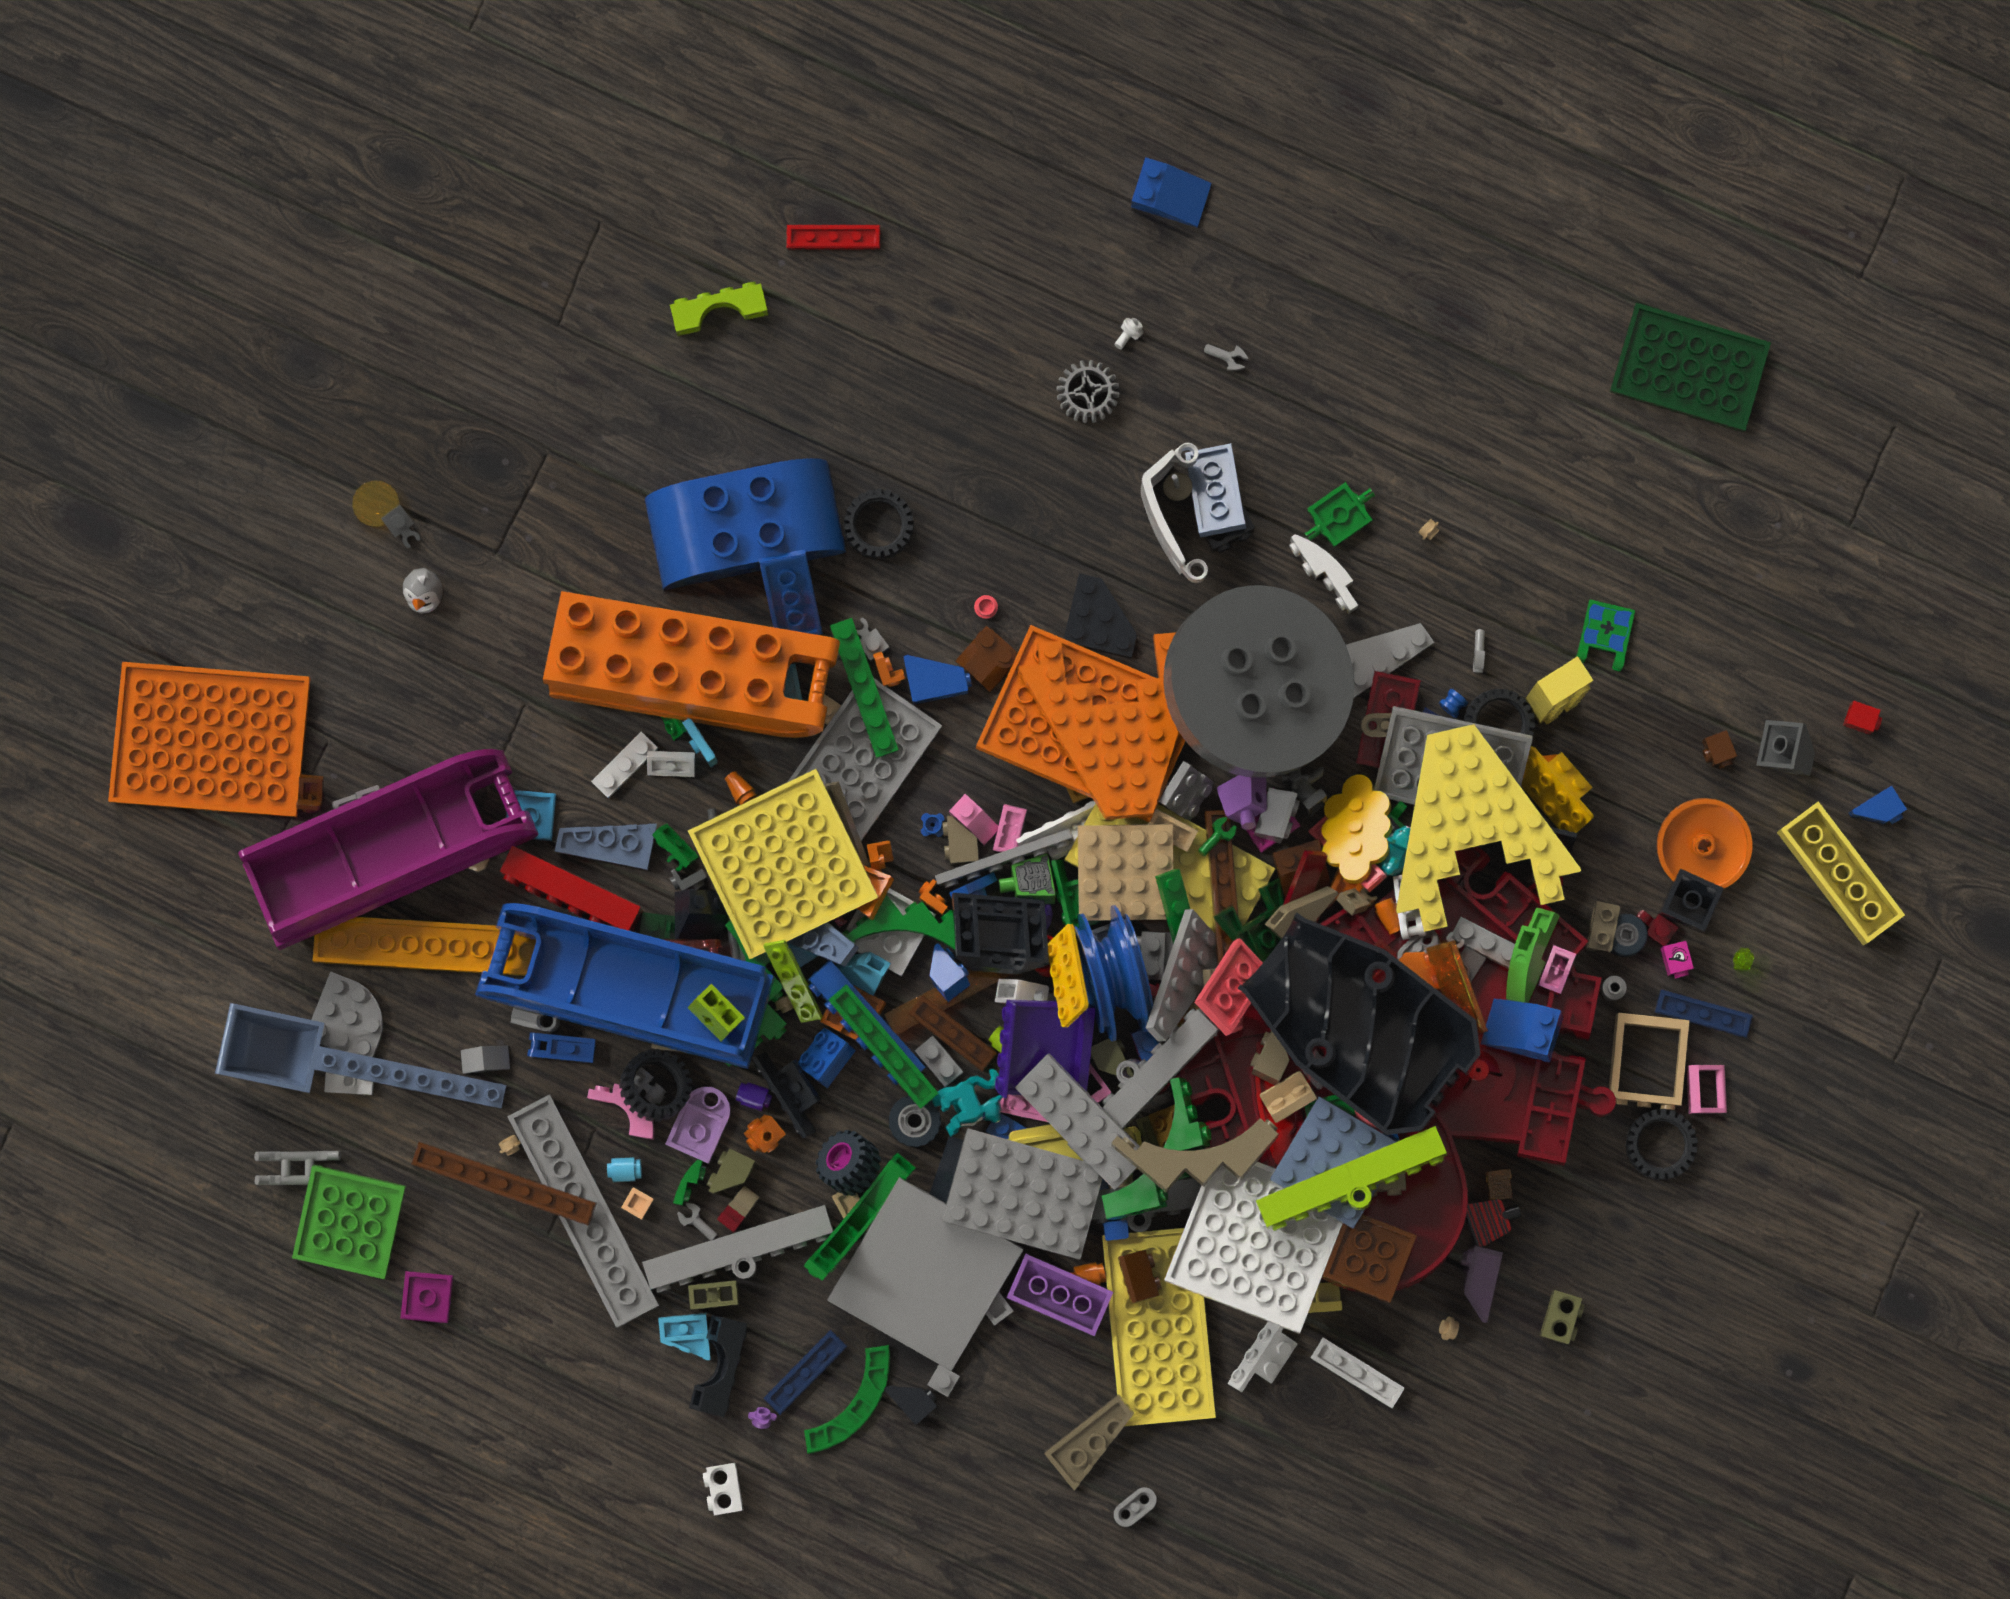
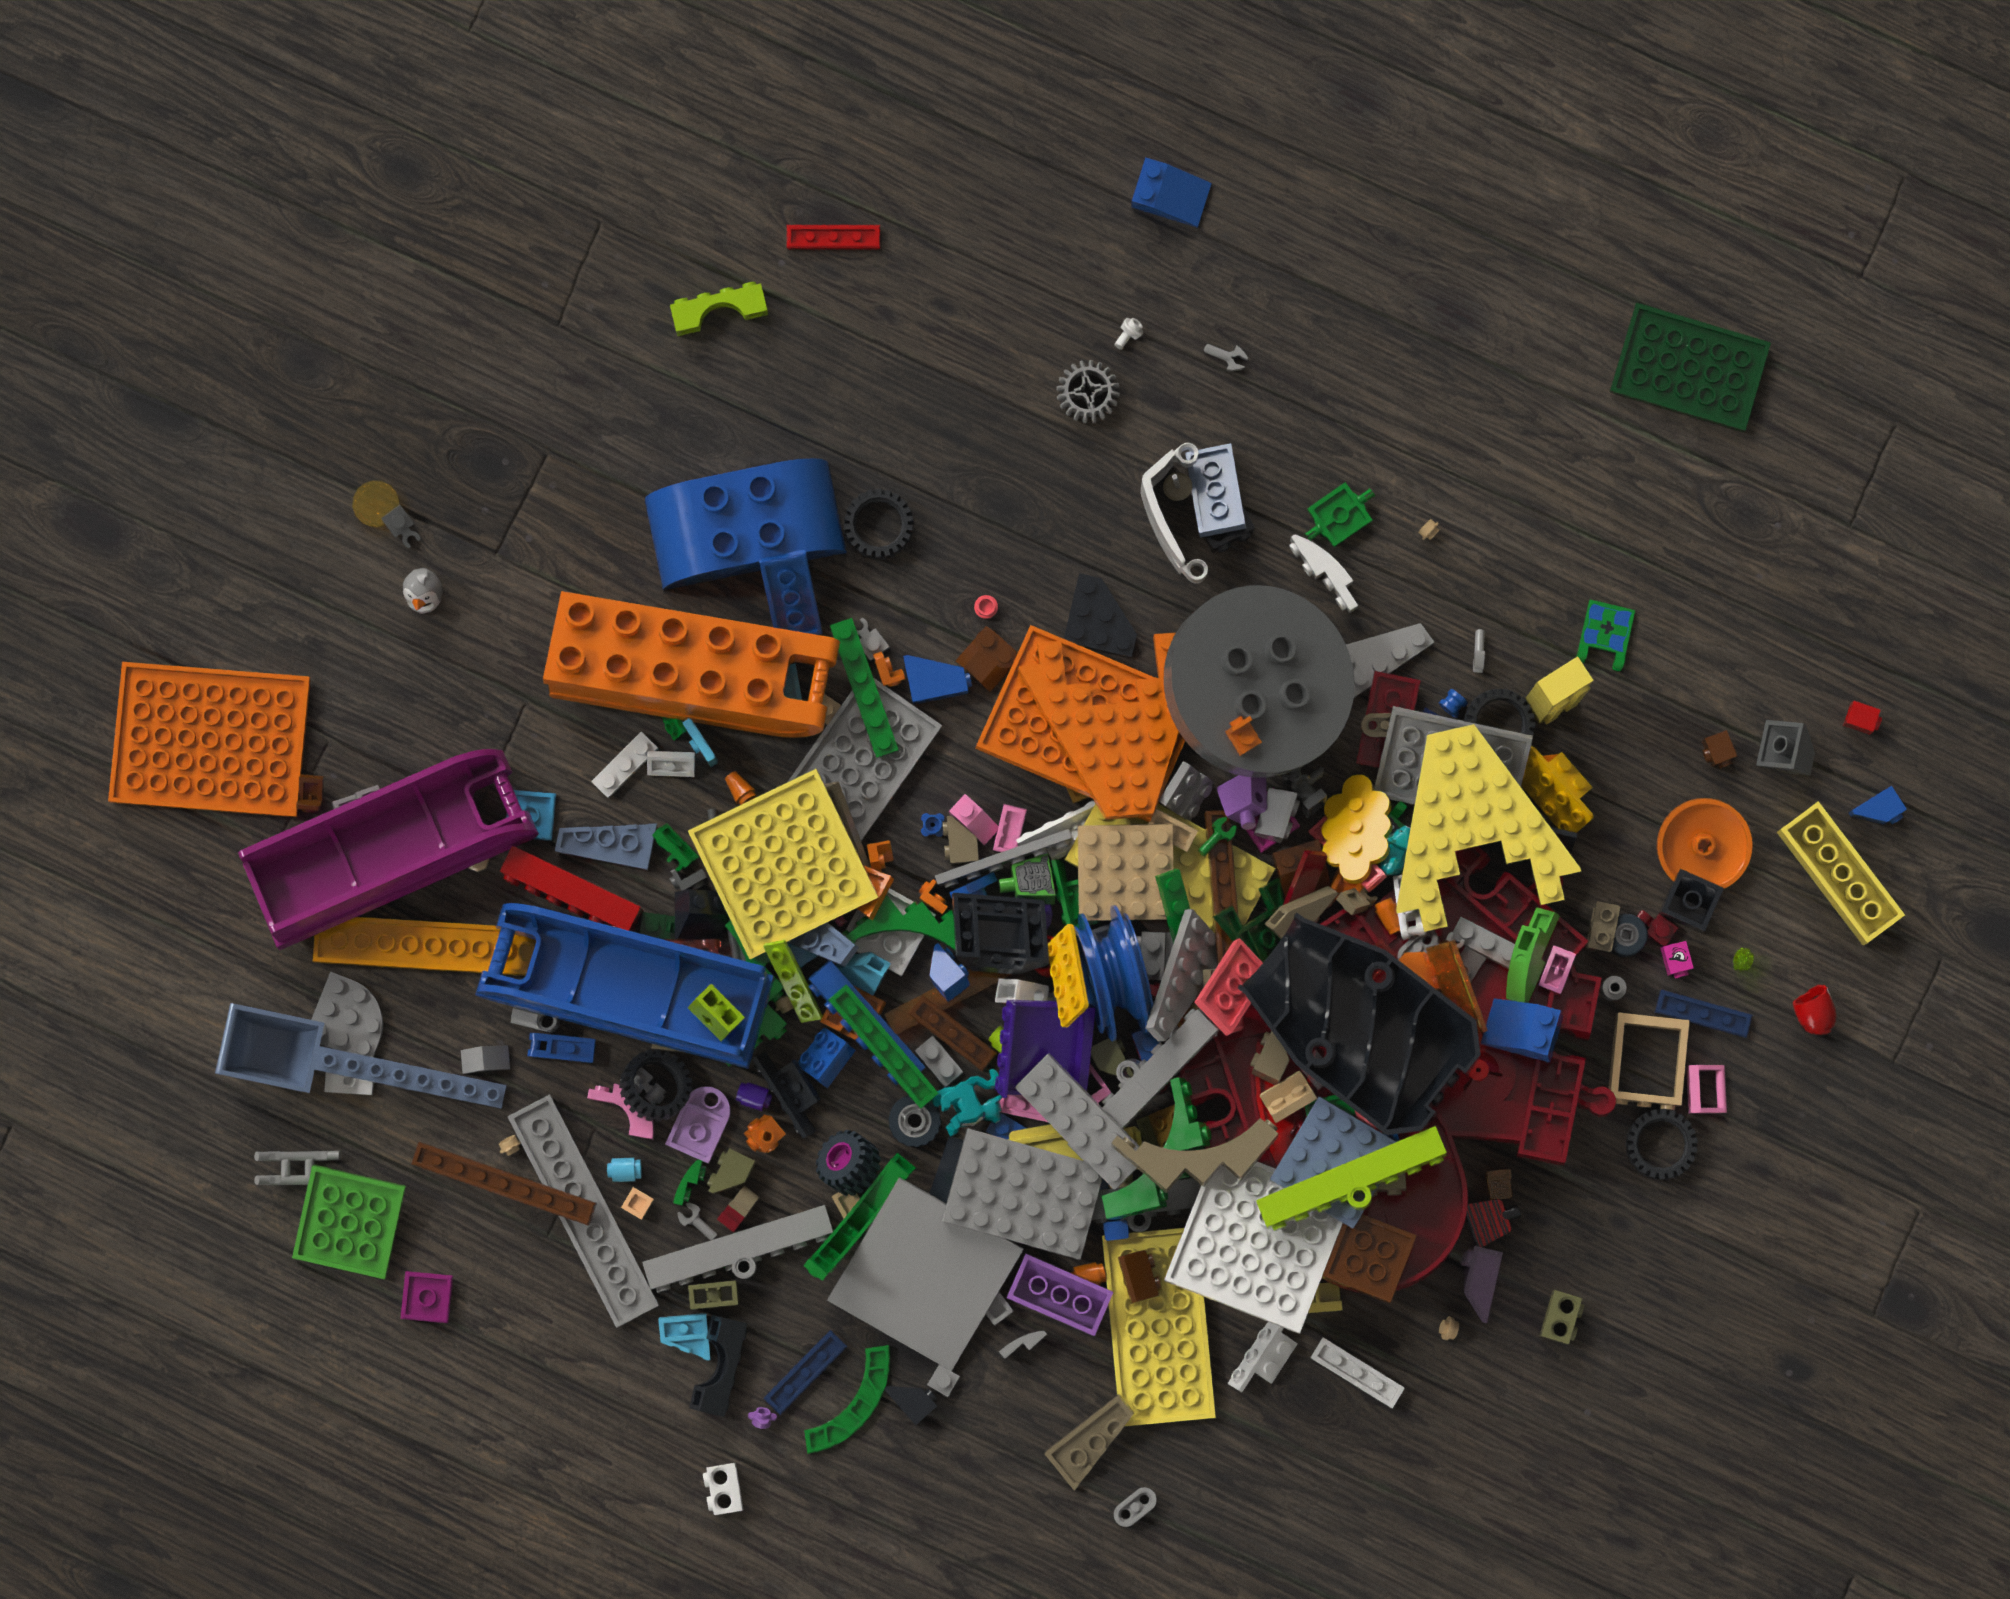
none -> light grey slope [999,1331,1047,1359]
none -> orange bracket [1225,716,1262,756]
none -> red piece [1792,984,1837,1035]

